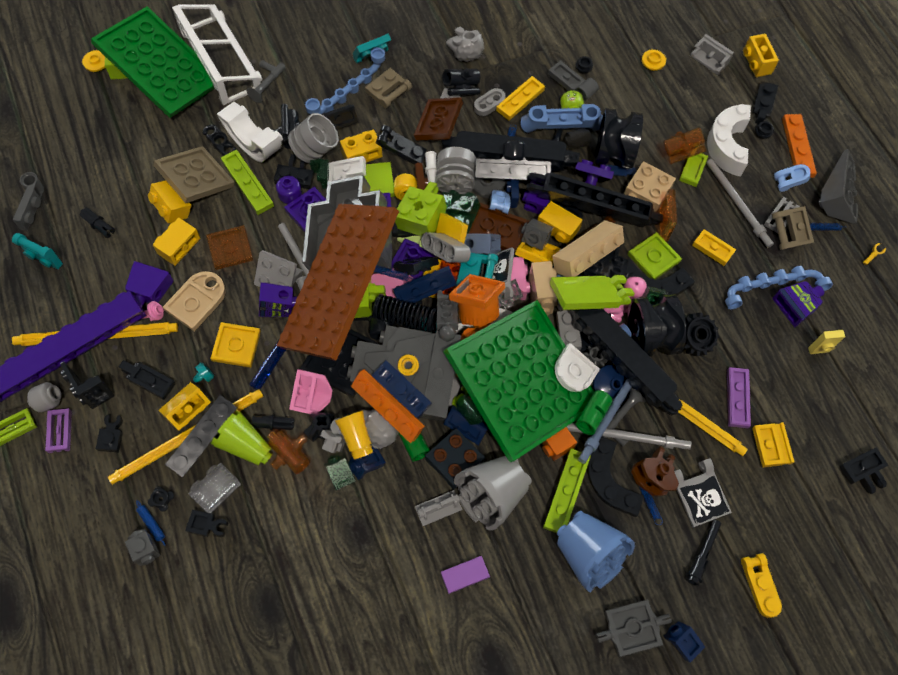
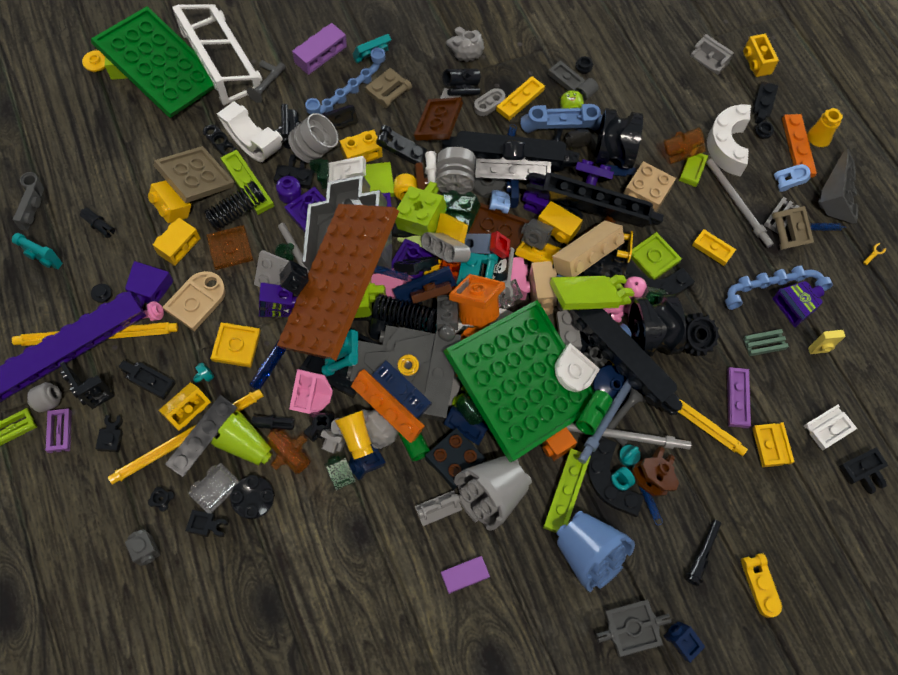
blue piece [136,500,166,546] -> none
yellow piece [642,50,666,70] -> none
clear orange tile [659,189,677,242] -> none
flag [674,458,732,528] -> none
none -> black plate [91,283,112,303]
none -> black piece [204,181,266,231]
none -> black dish [230,475,274,519]
none -> clear green plate [275,243,294,261]
none -> black brick [279,260,309,295]
none -> medium lavender brick [292,23,347,75]
none -> teal plate [322,330,358,377]
none -> reddish brown plate [410,281,452,303]
none -> red plate [489,231,511,259]
none -> teal tile [611,467,635,490]
none -> yellow piece [616,231,633,263]
none -> teal tile [618,445,641,467]
none -> sand green tile [743,329,789,356]
none -> white plate [804,405,857,451]
none -> yellow plant [807,108,843,147]

